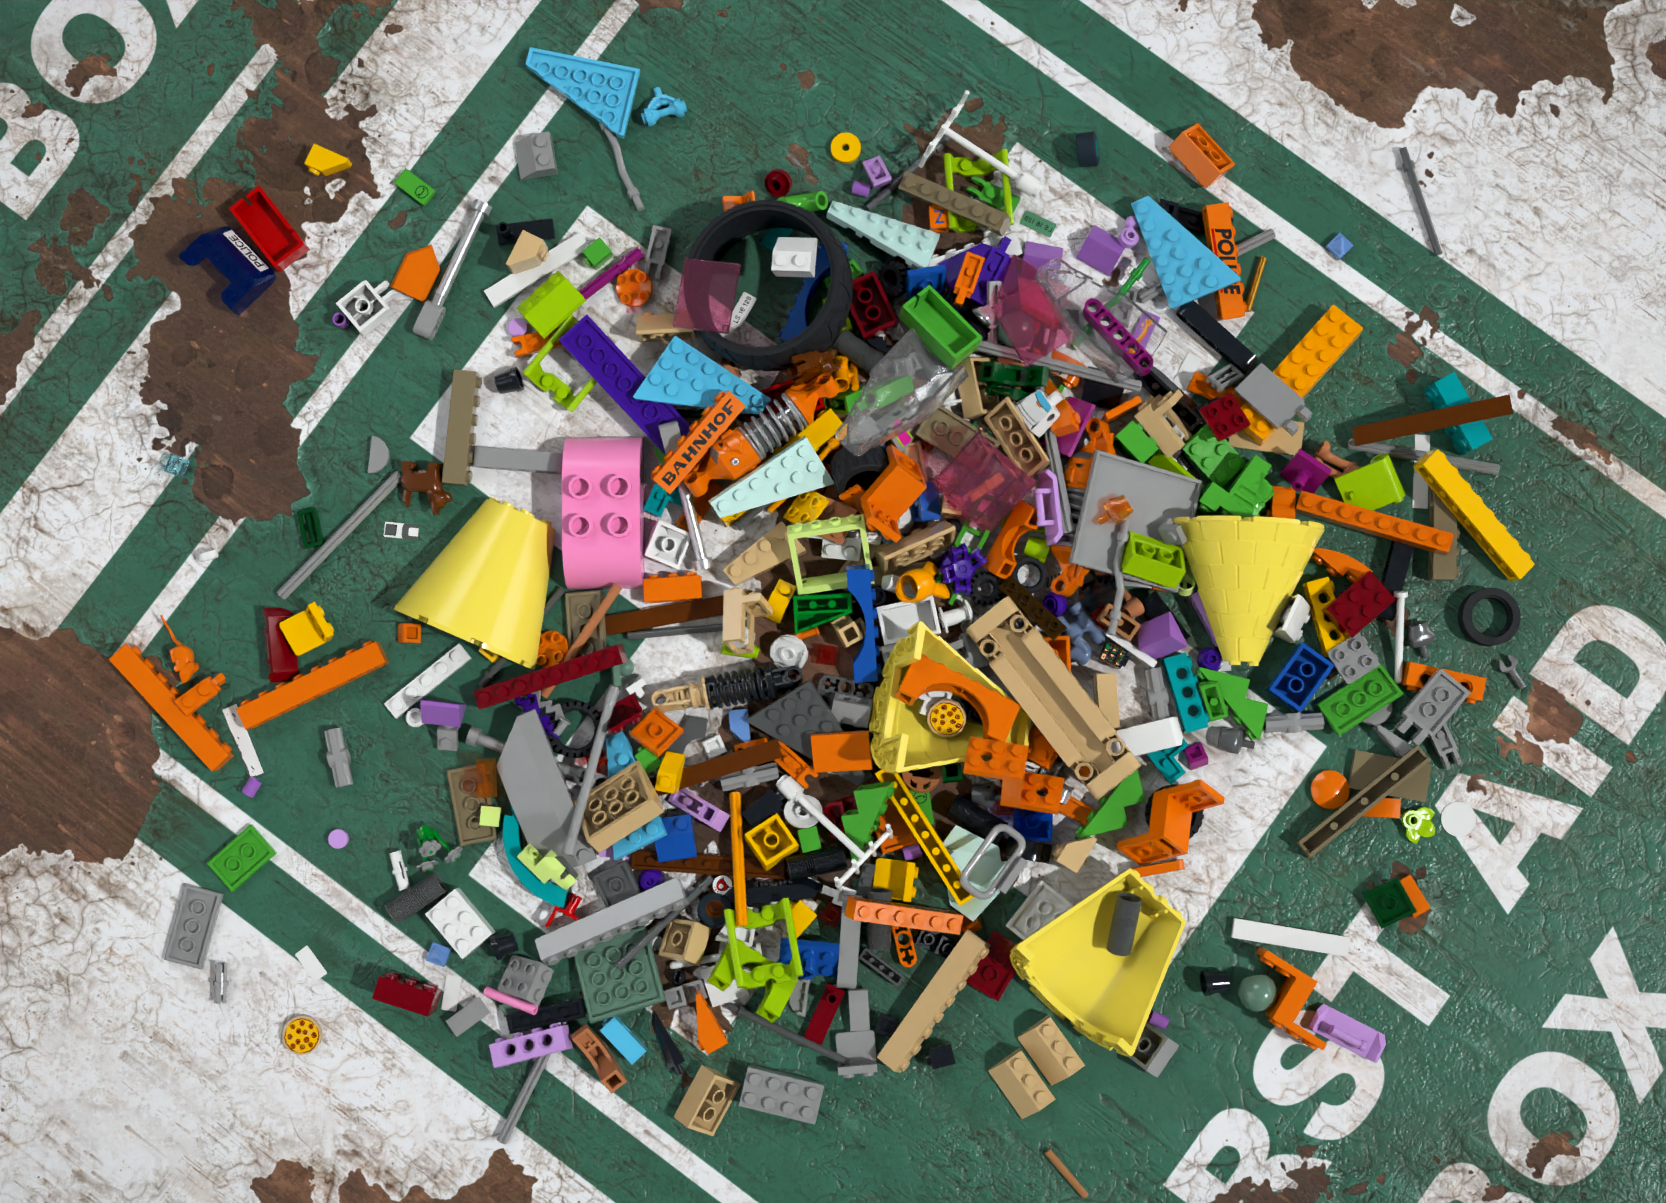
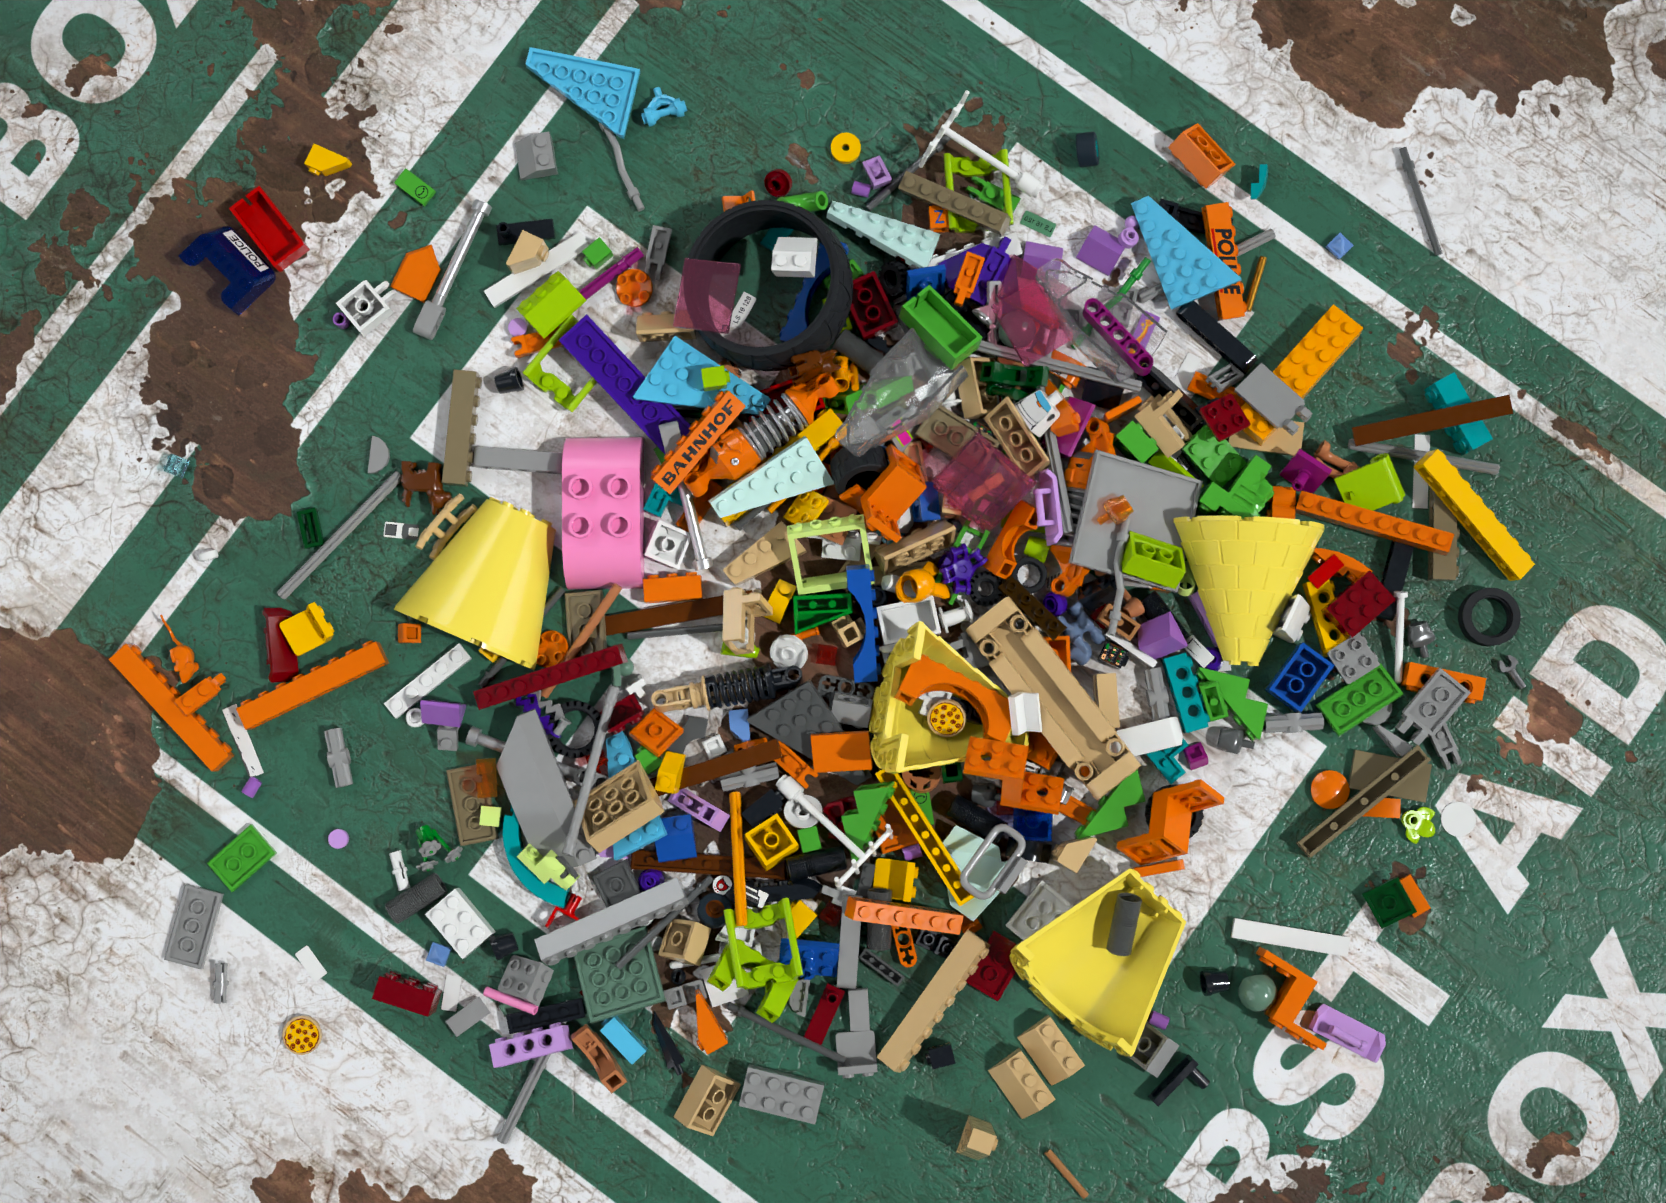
black plate [874,1012,899,1037] -> none
light grey bracket [1158,518,1187,545] -> none
none -> tan piece [415,493,478,560]
none -> lime brick [701,365,730,392]
none -> sticker [729,882,768,908]
none -> tan wedge [956,1115,998,1160]
none -> white panel [1008,692,1042,735]
none -> black piece [1148,1054,1210,1107]
none -> white sticker [1185,635,1214,668]
none -> teal slope [1251,164,1268,200]
none -> red sticker [1308,554,1344,589]

